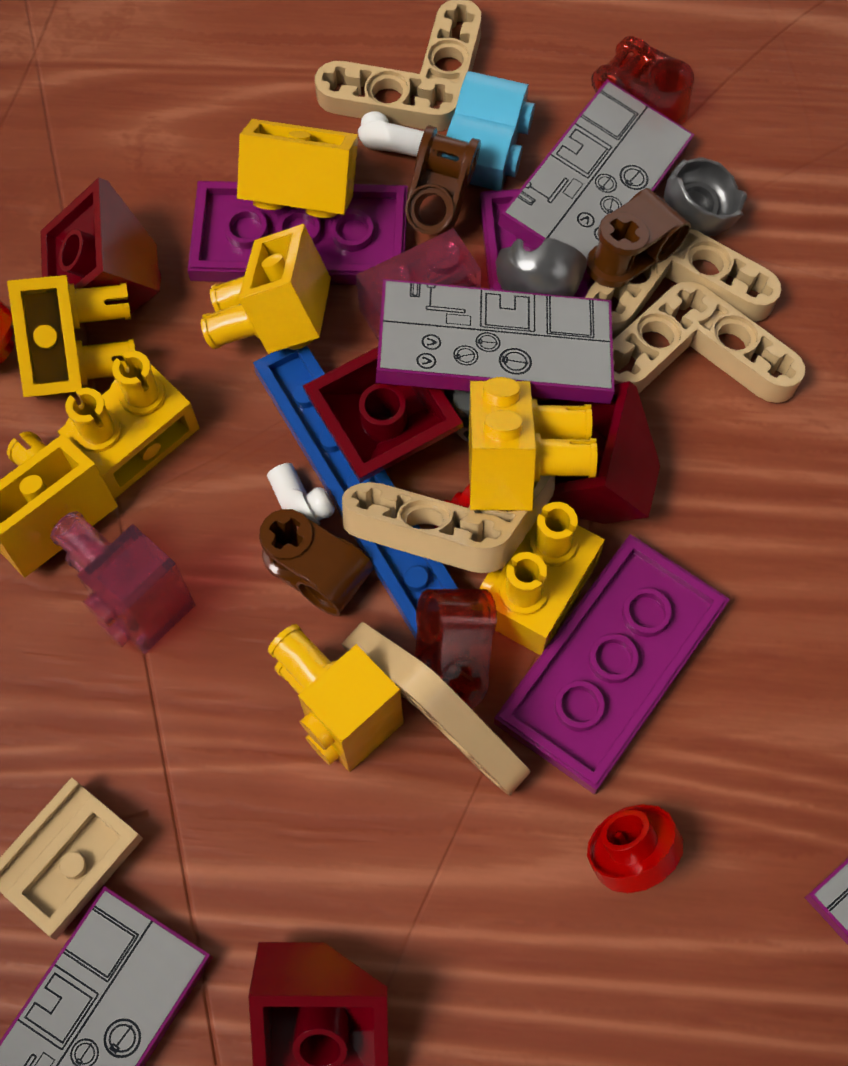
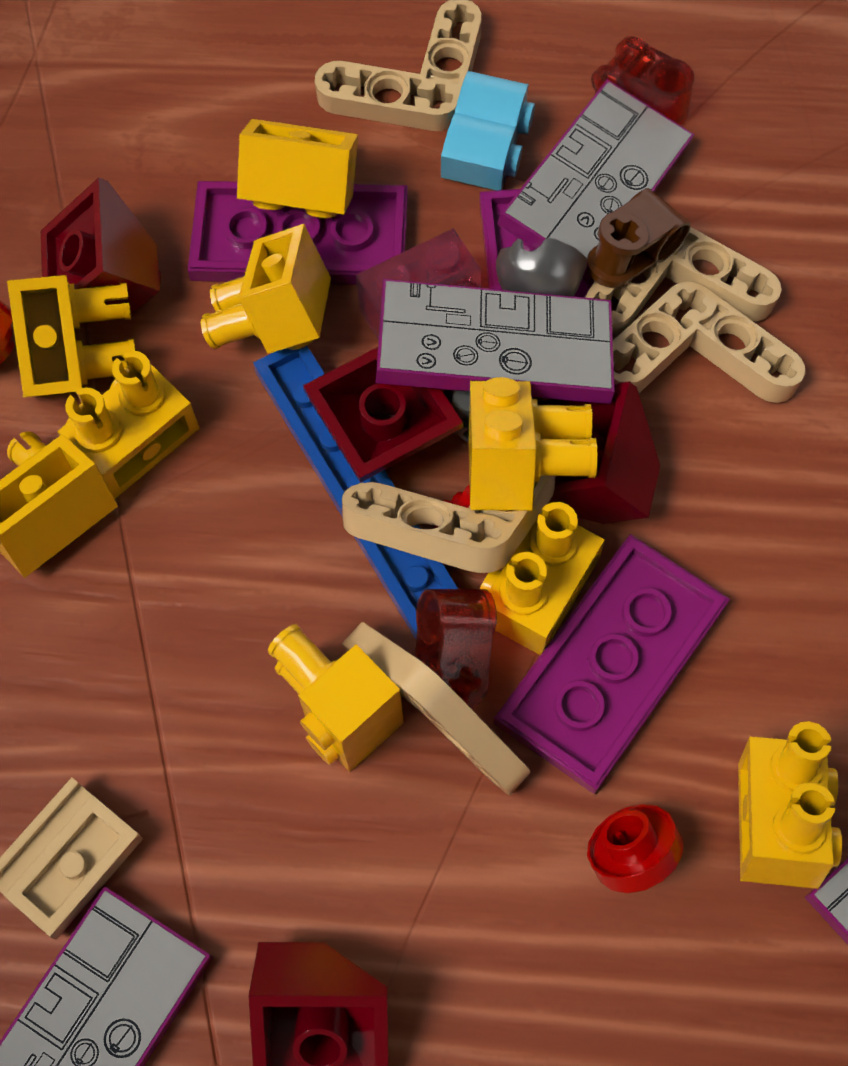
clear pink brick [50,511,195,655] -> none
reddish brown piece [259,509,374,616] -> none
white arm [267,463,335,525] -> none
white arm [358,111,424,157] -> none
reddish brown piece [405,125,481,235] -> none
flat silver hair [664,157,747,236] -> none
none -> yellow brick [738,721,842,889]

